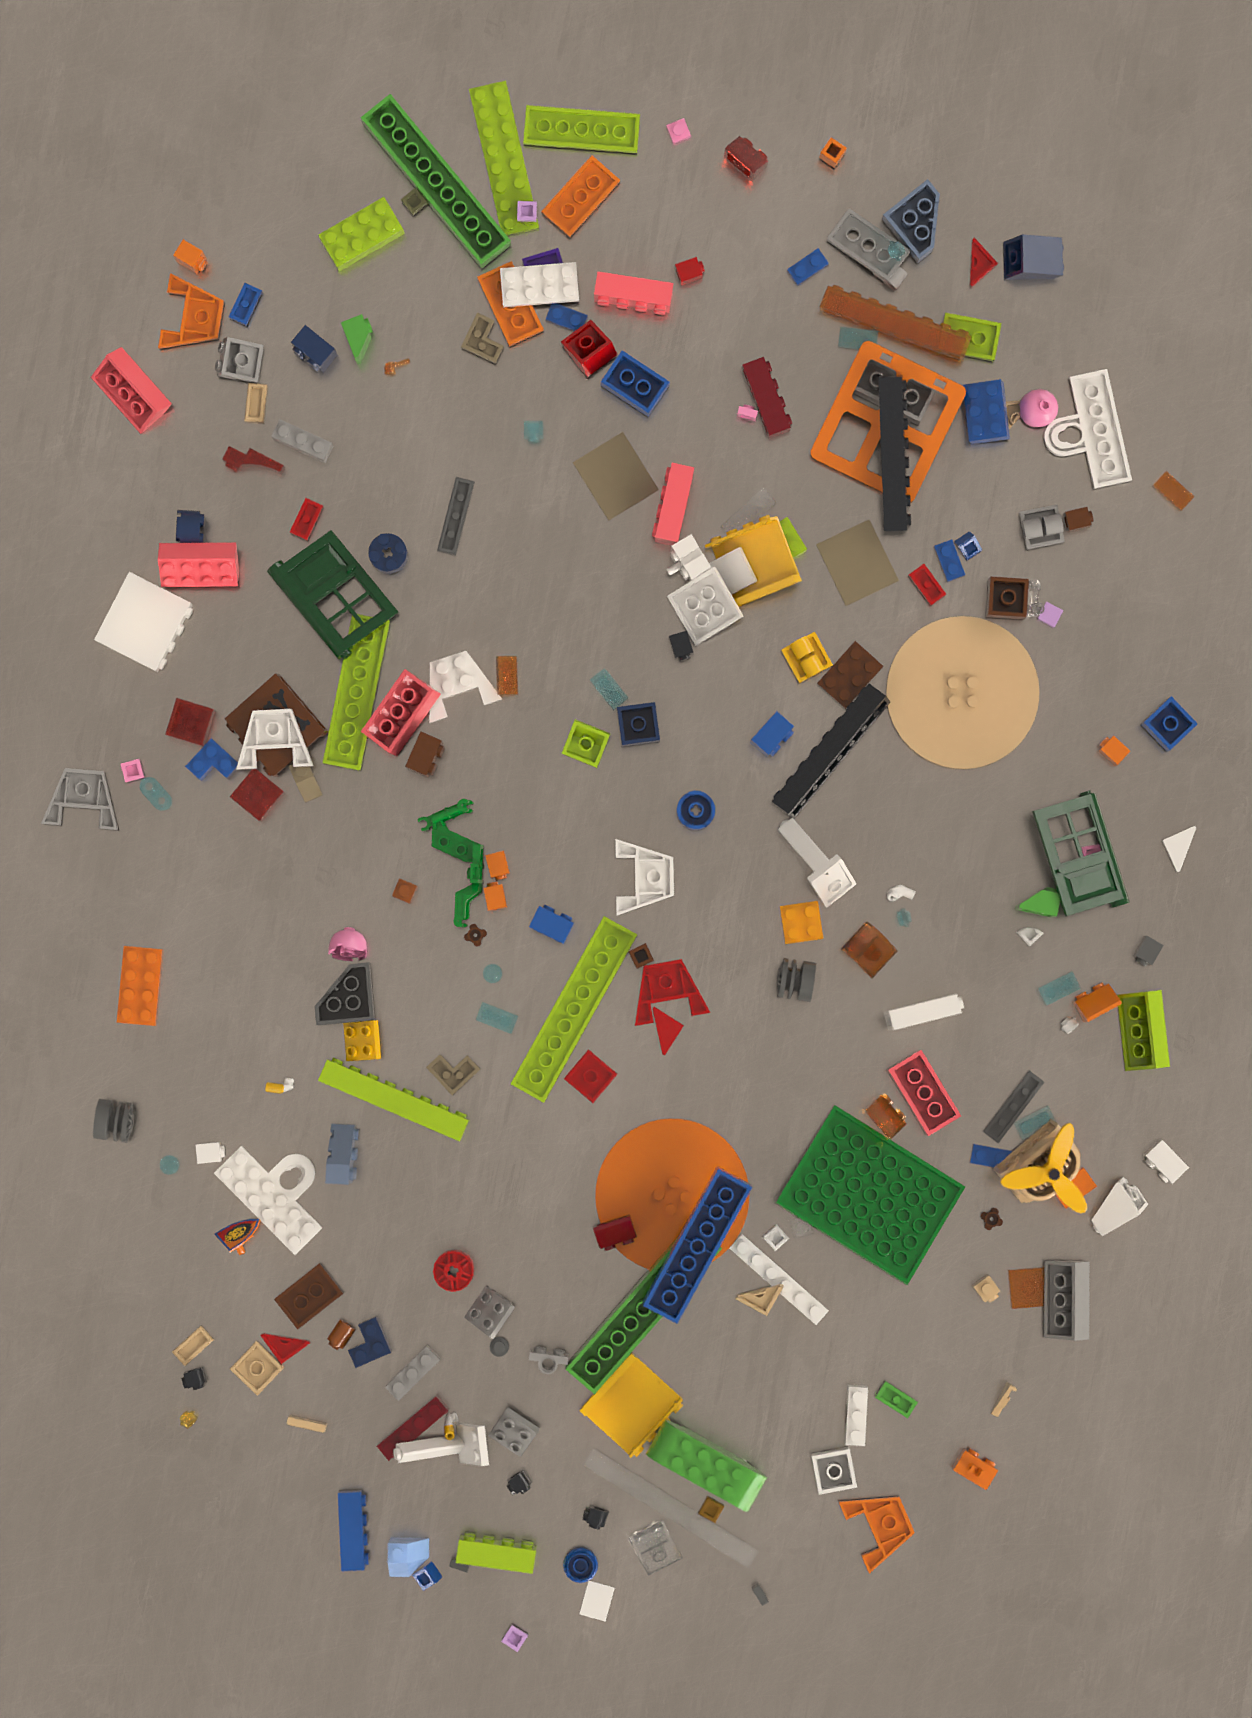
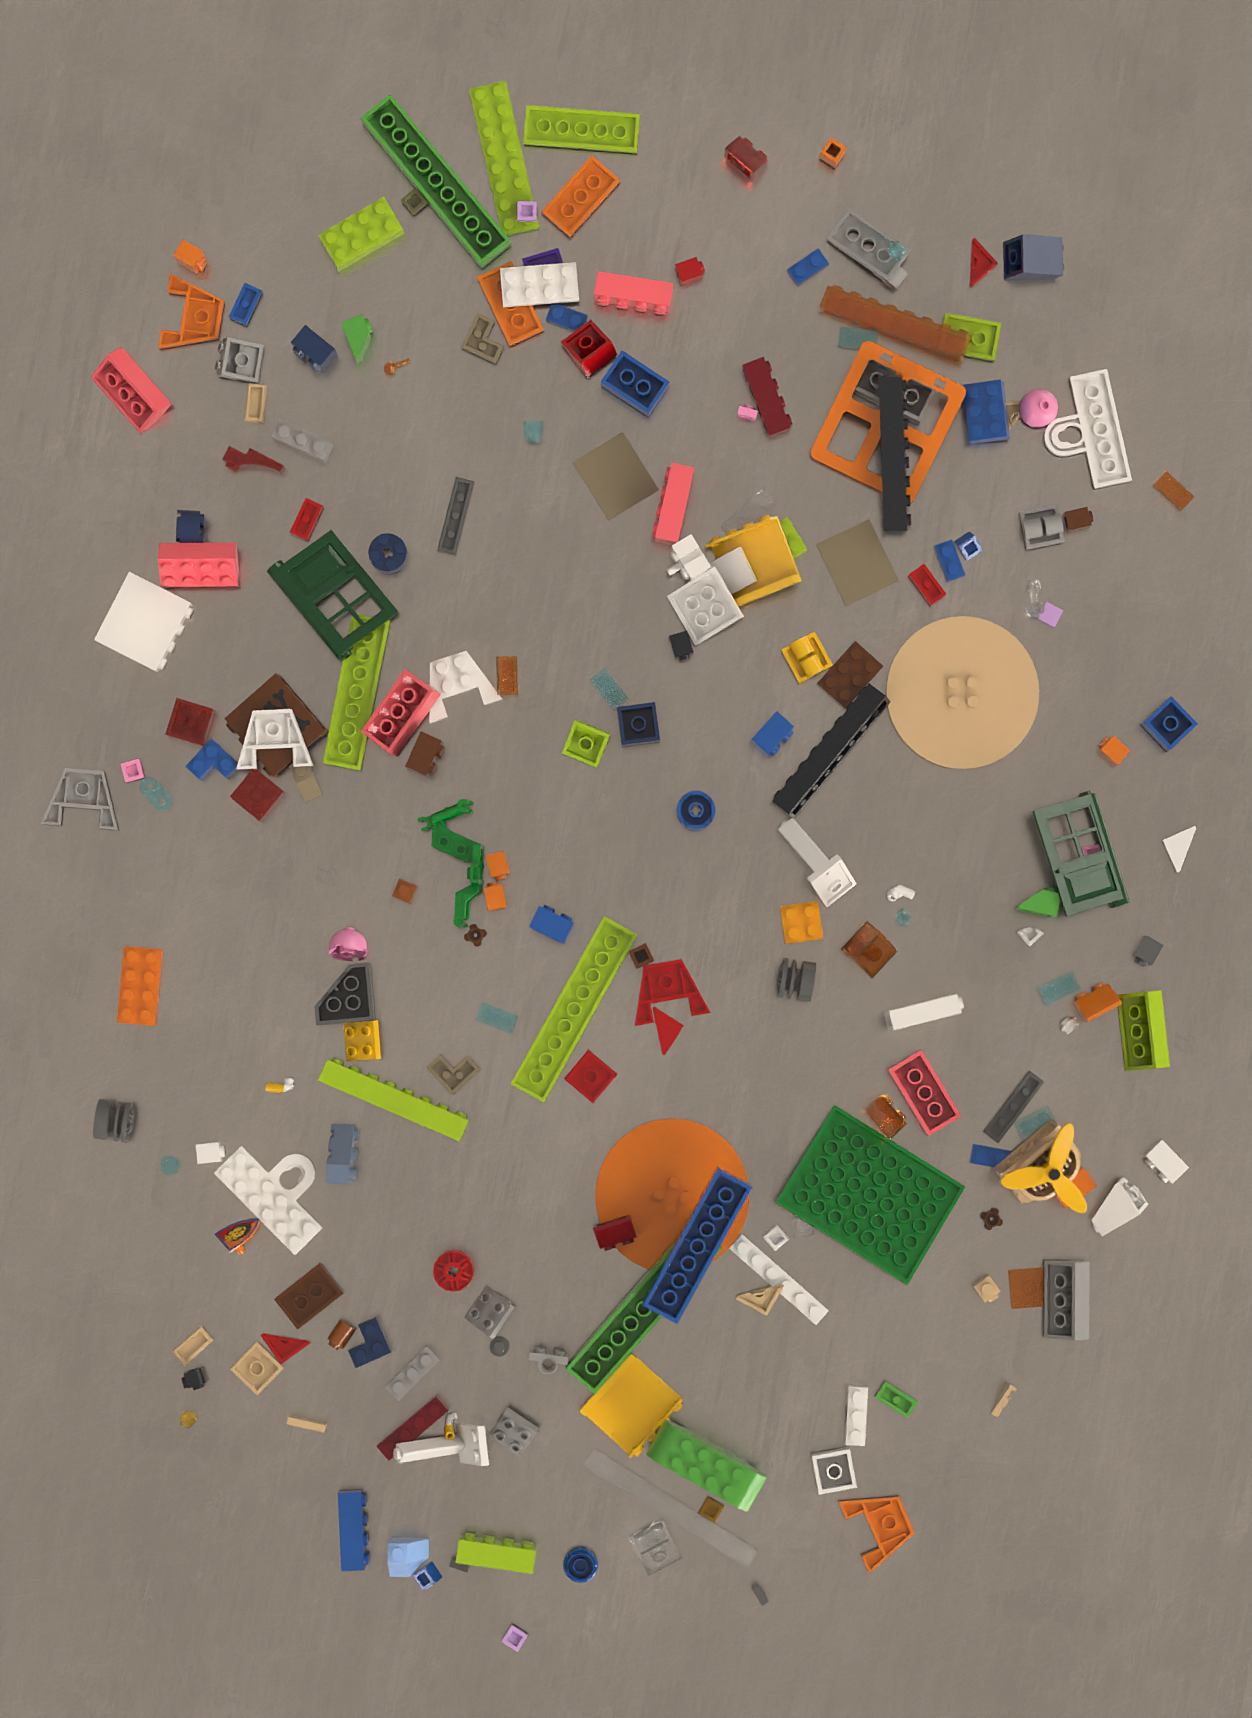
clear light blue plate [483,964,502,983] -> none
black plate [507,1469,532,1495] -> none
white sticker [580,1581,615,1621] -> none
black plate [582,1505,609,1530] -> none
white wing [615,839,674,916] -> none
bright pink plate [666,118,691,144] -> none
sand blue brick [882,179,940,263] -> none
orange brick [952,1448,998,1491] -> none
reddish brown brick [986,576,1029,620] -> none

